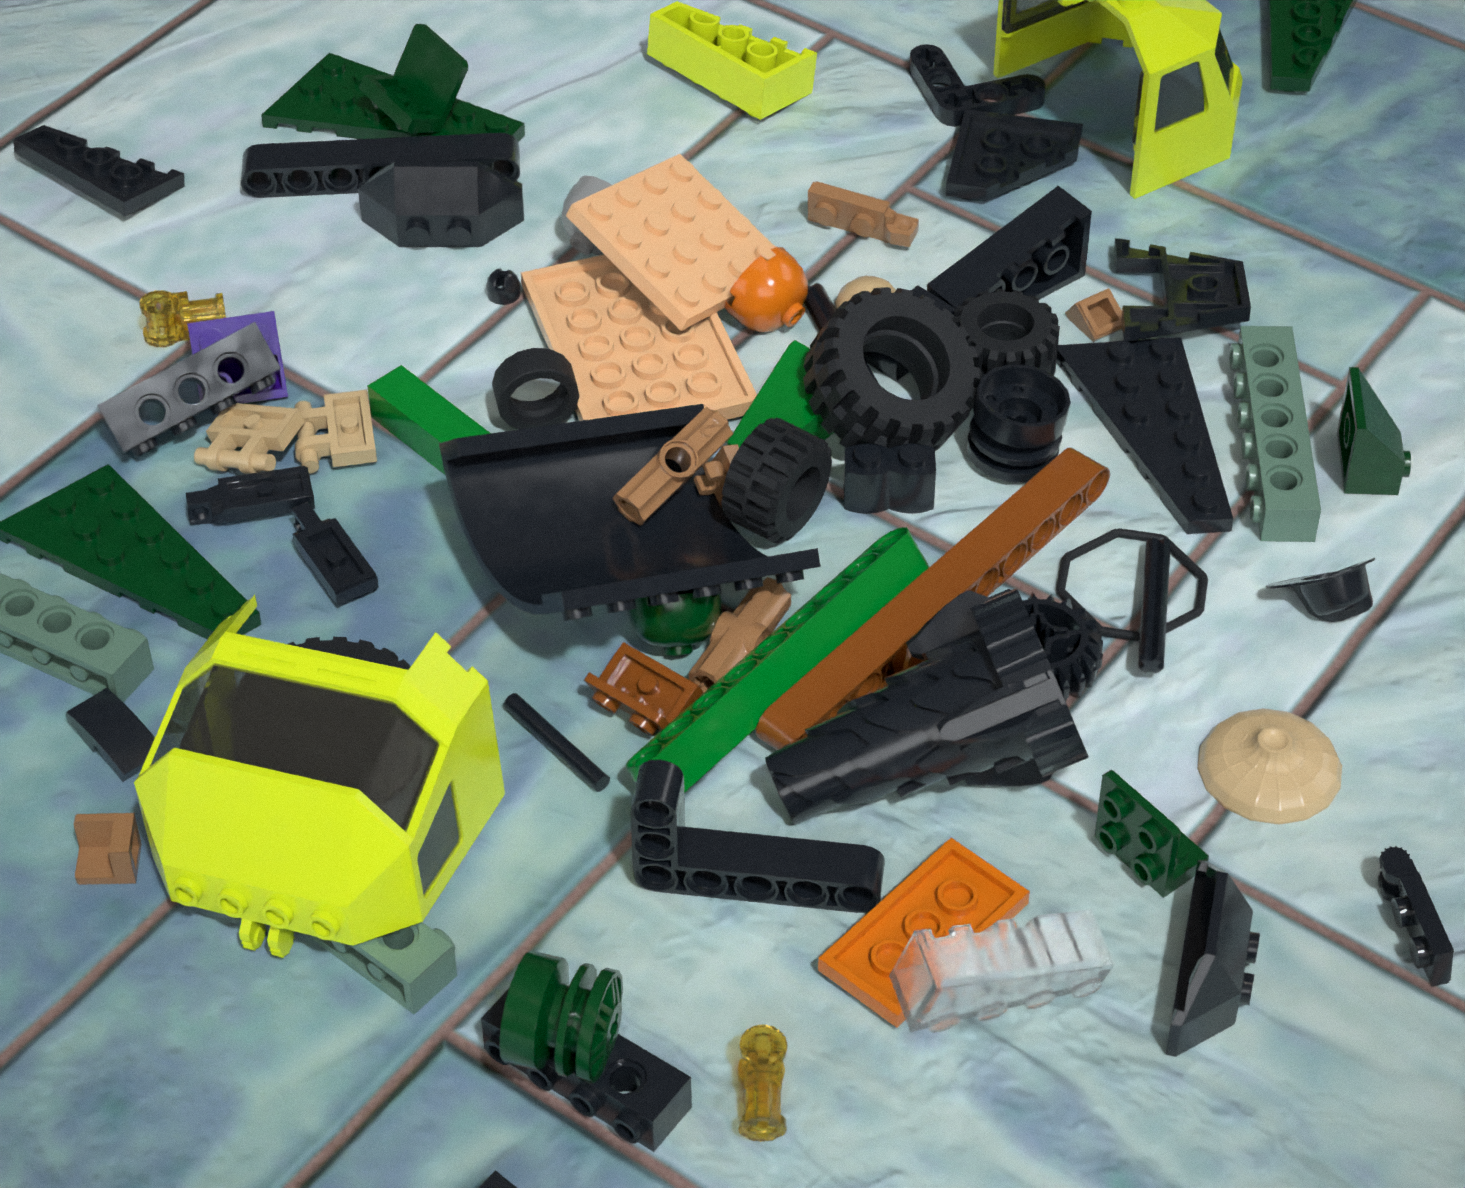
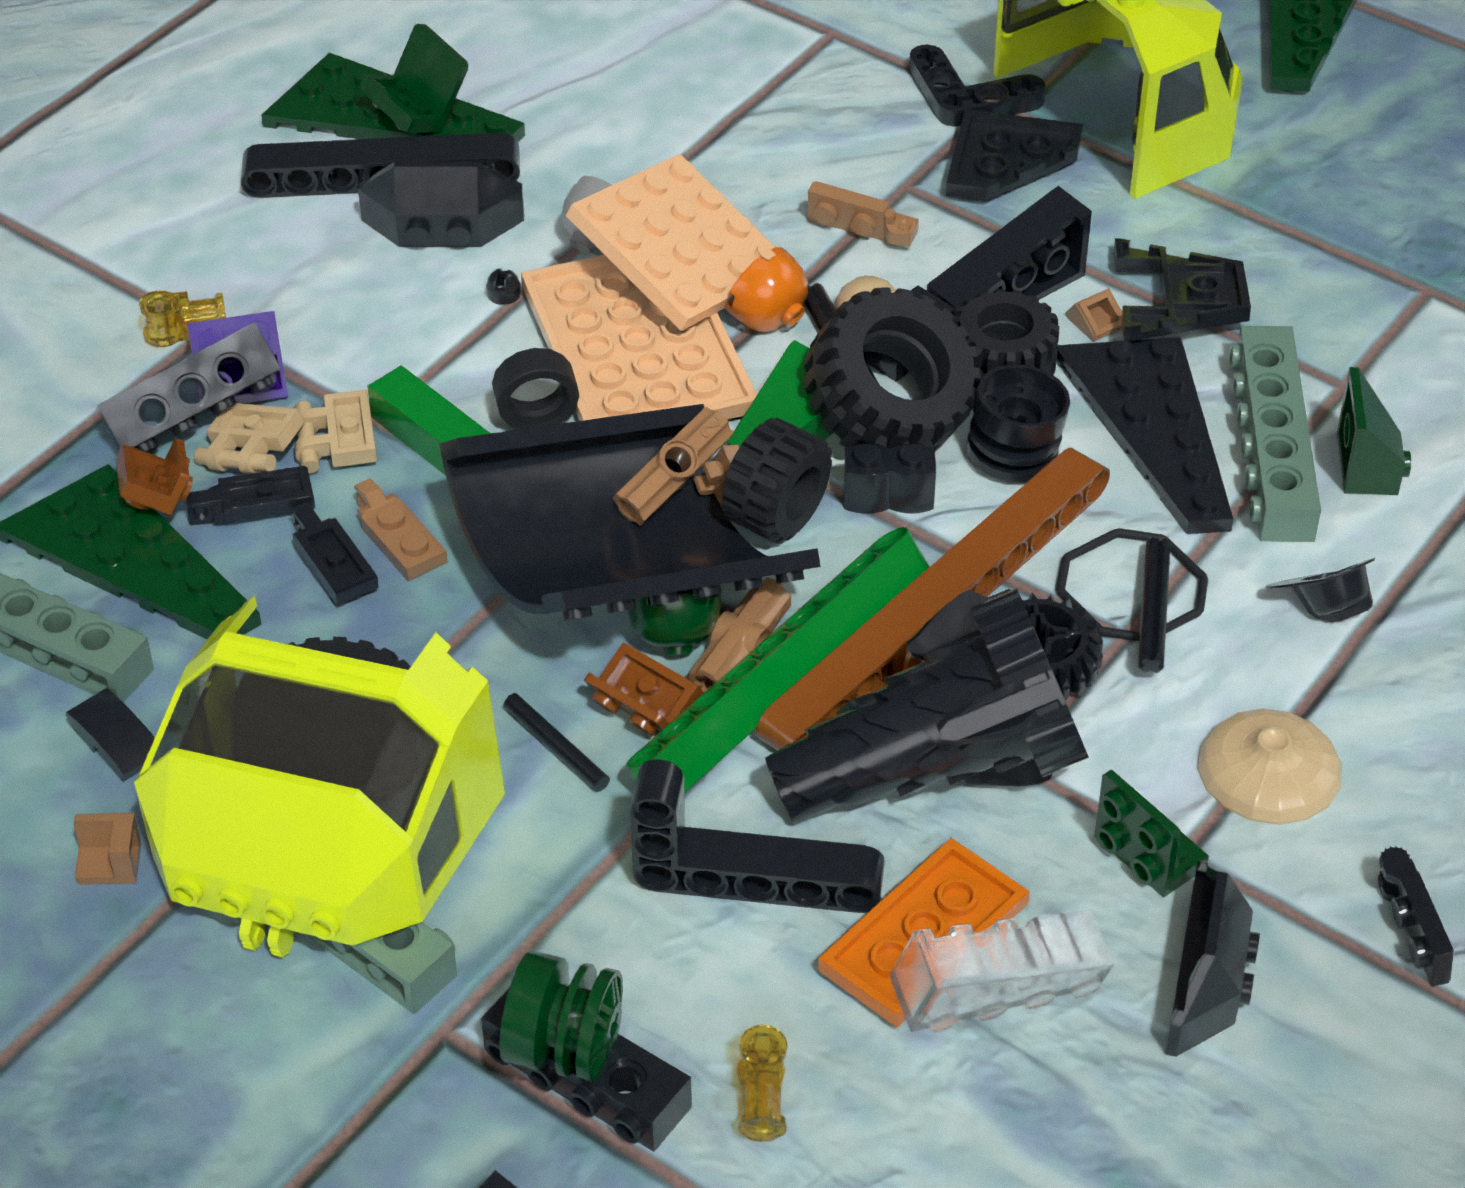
black wing [13,125,185,216] -> none
neon yellow wedge [647,1,817,120] -> none
none -> dark orange bracket [116,438,193,515]
none -> medium nougat hinge [354,478,448,581]

